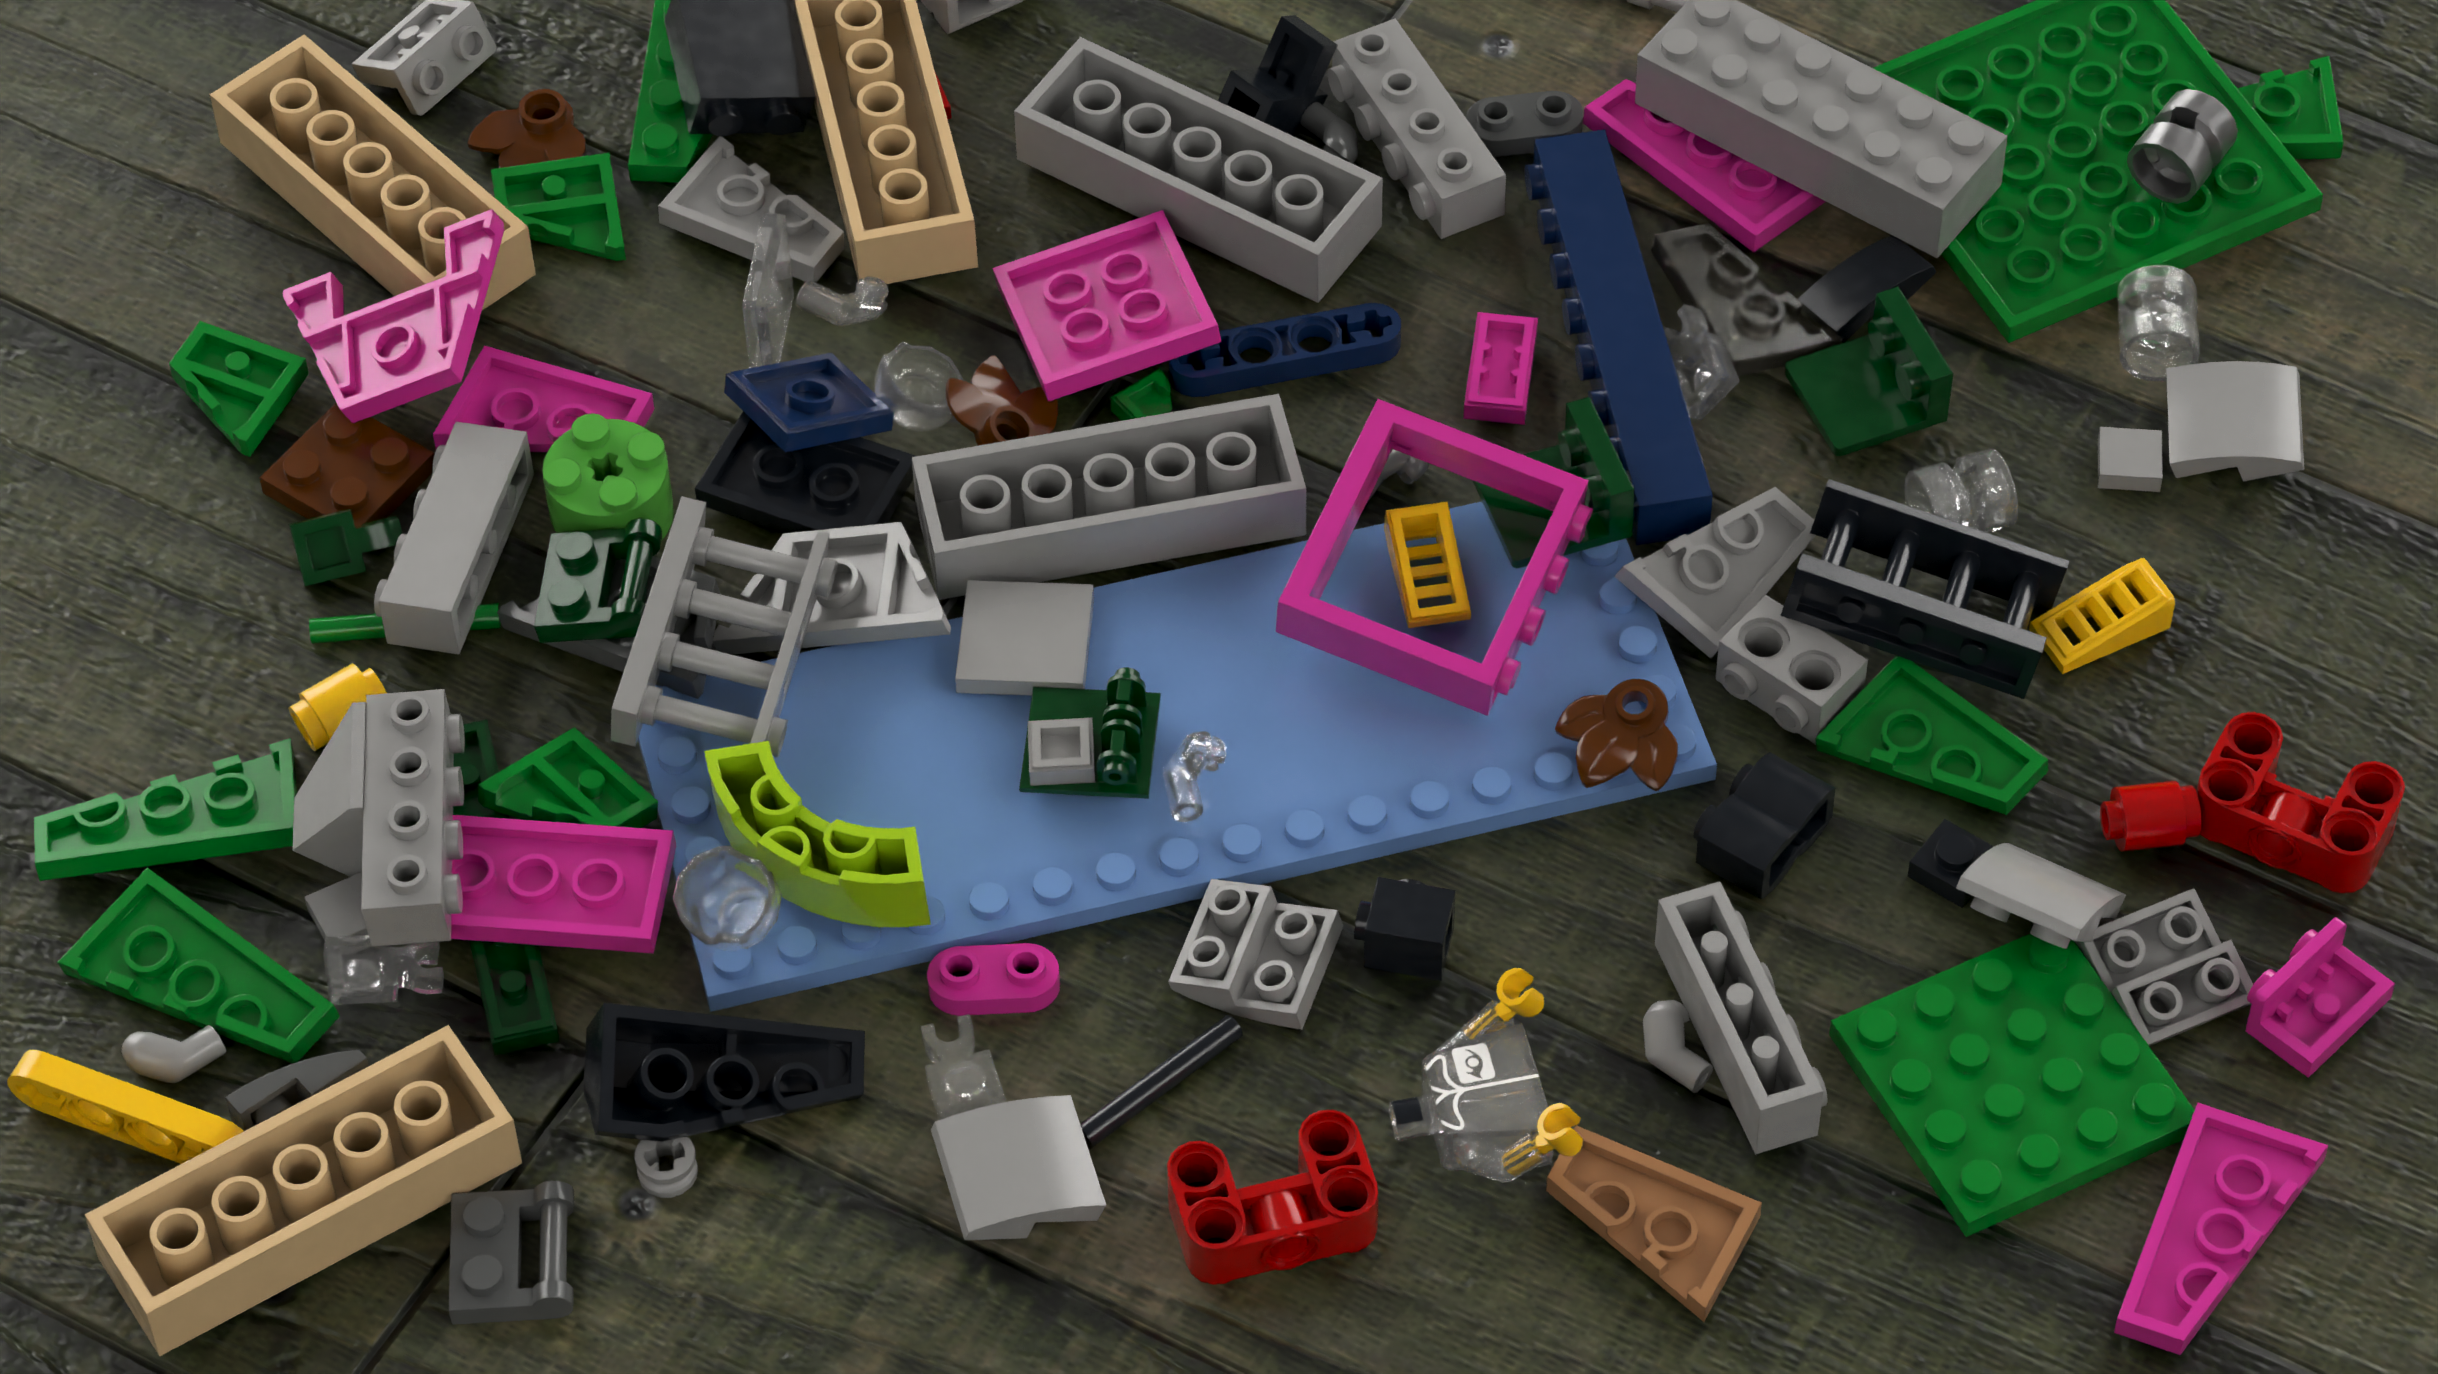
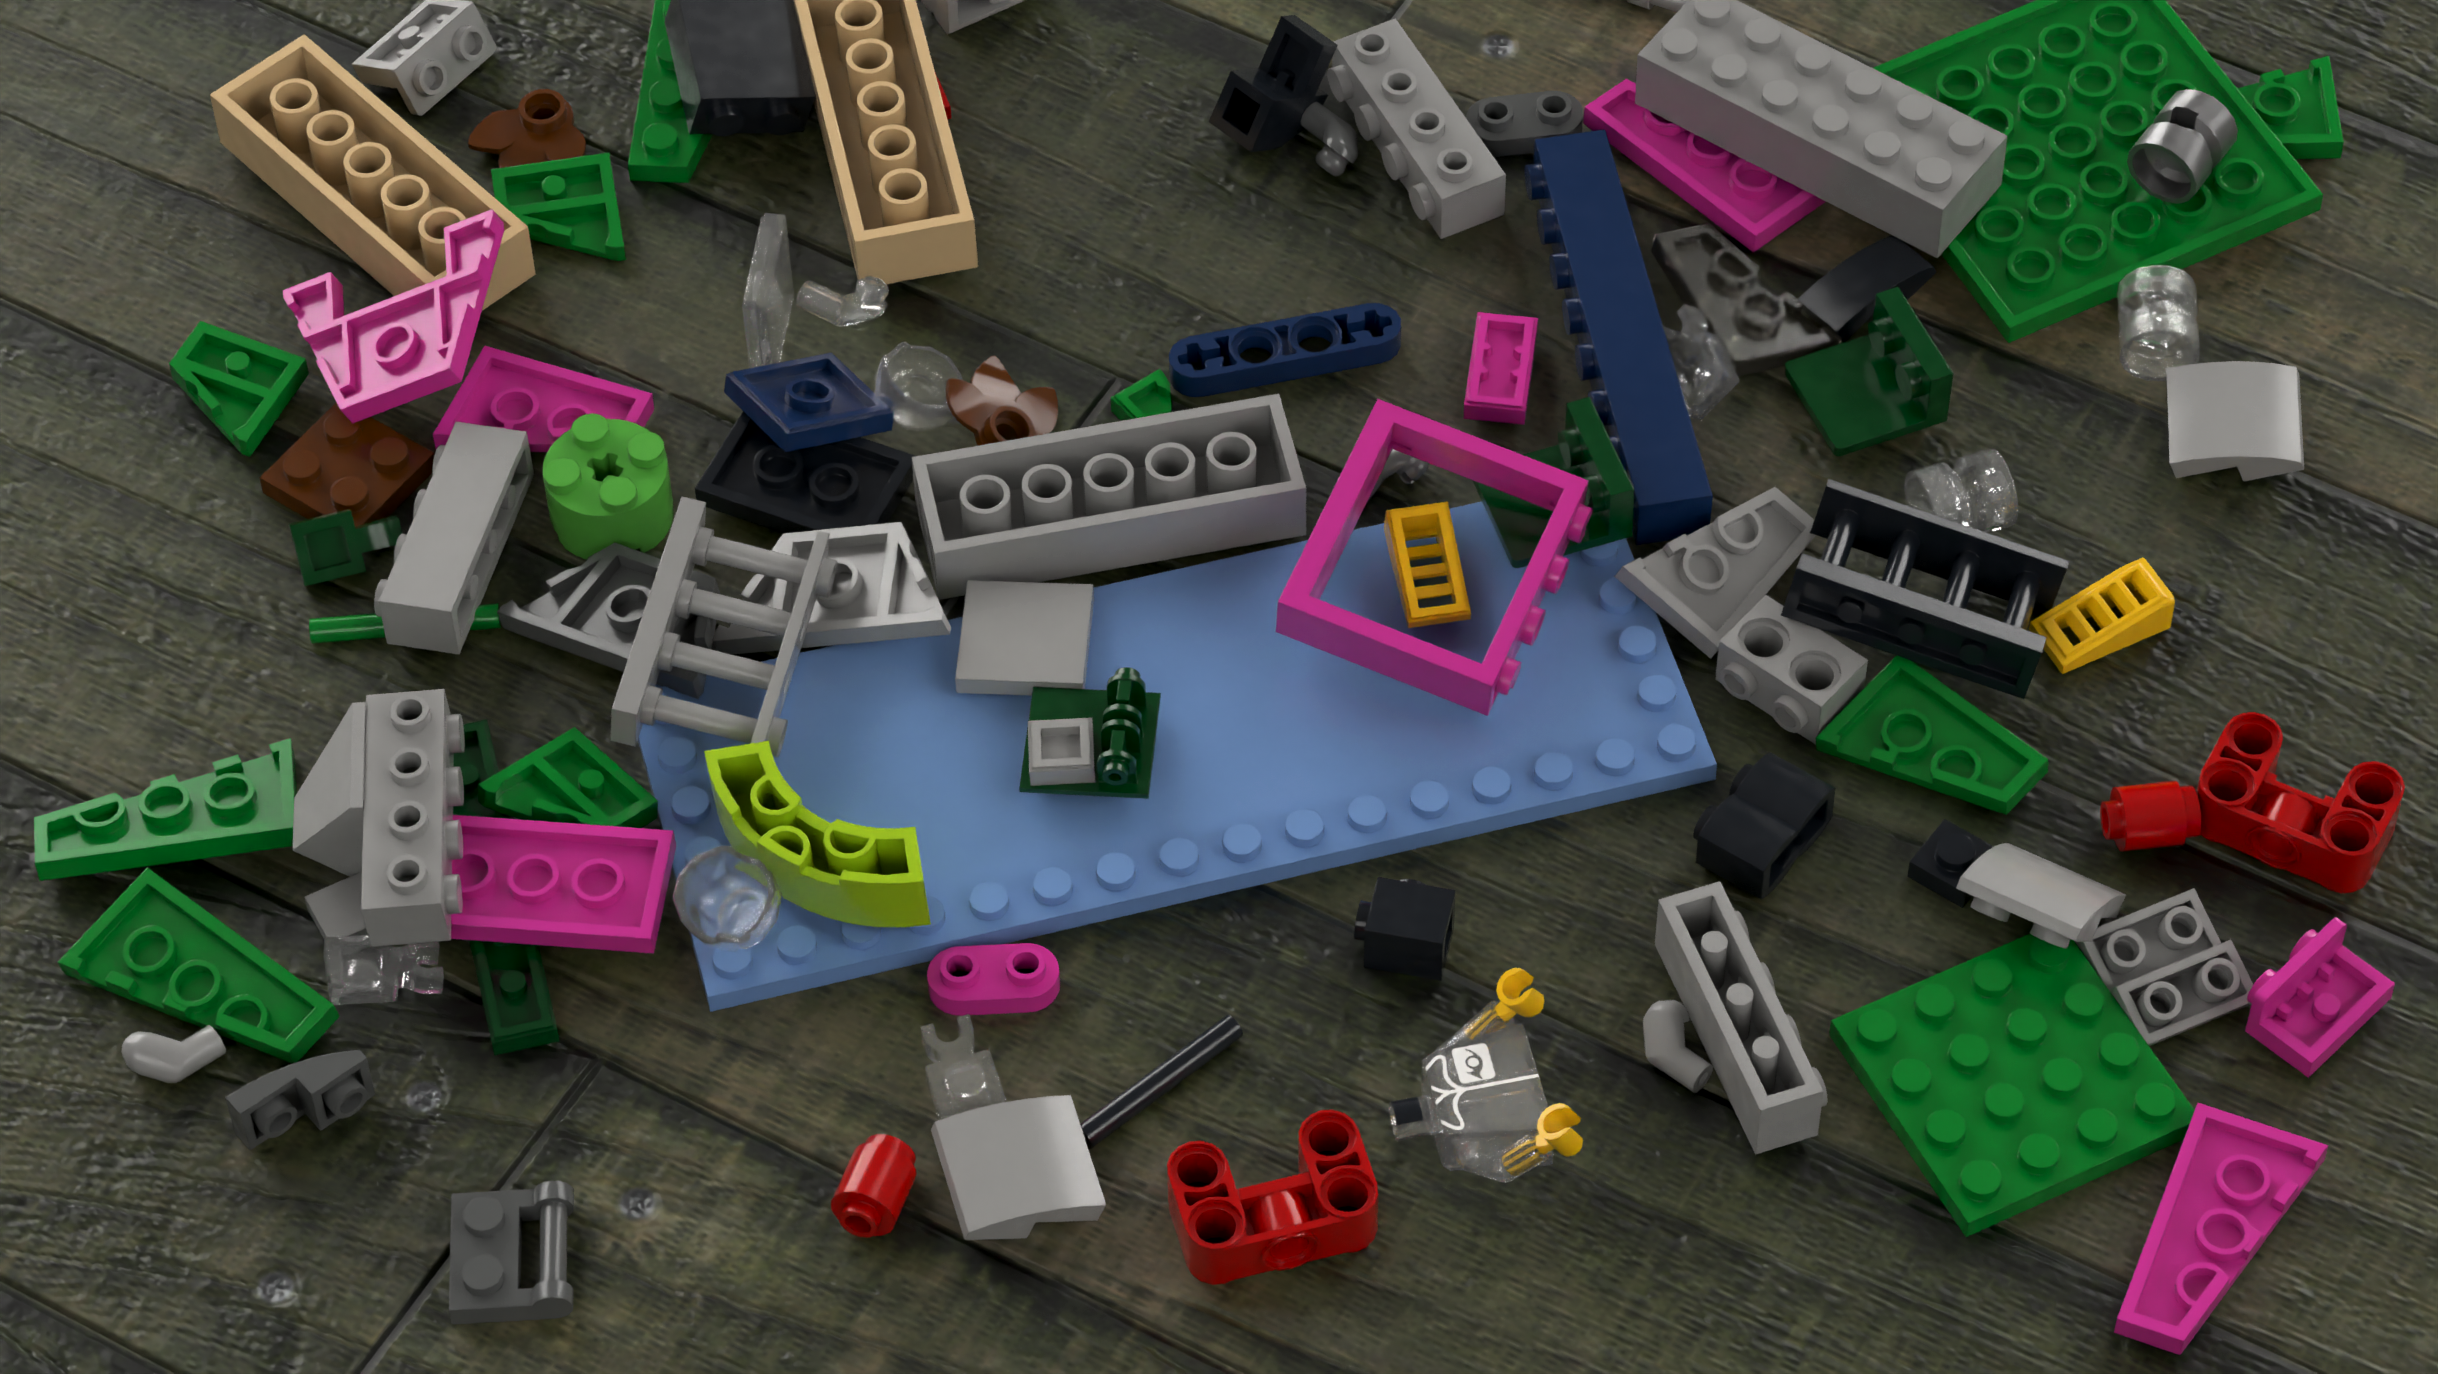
yellow beam [7,1050,244,1164] -> none
tan brick [85,1025,522,1356] -> none
yellow brick [289,663,387,751] -> none
dark green plate [534,518,662,643] -> none
black wedge [584,1003,865,1142] -> none
light grey bush [635,1136,698,1198] -> none
light grey wing [658,136,844,285] -> none
dark pink plate [992,210,1222,402] -> none
light grey brick [1014,37,1383,303] -> none
clear arm [1163,731,1227,822] -> none
light grey slope [1168,879,1343,1030] -> none
medium nougat wing [1546,1125,1762,1322] -> none
reddish brown plate [1555,679,1678,791] -> none
light grey tile [2098,427,2163,492] -> none
none -> red brick [831,1134,917,1238]

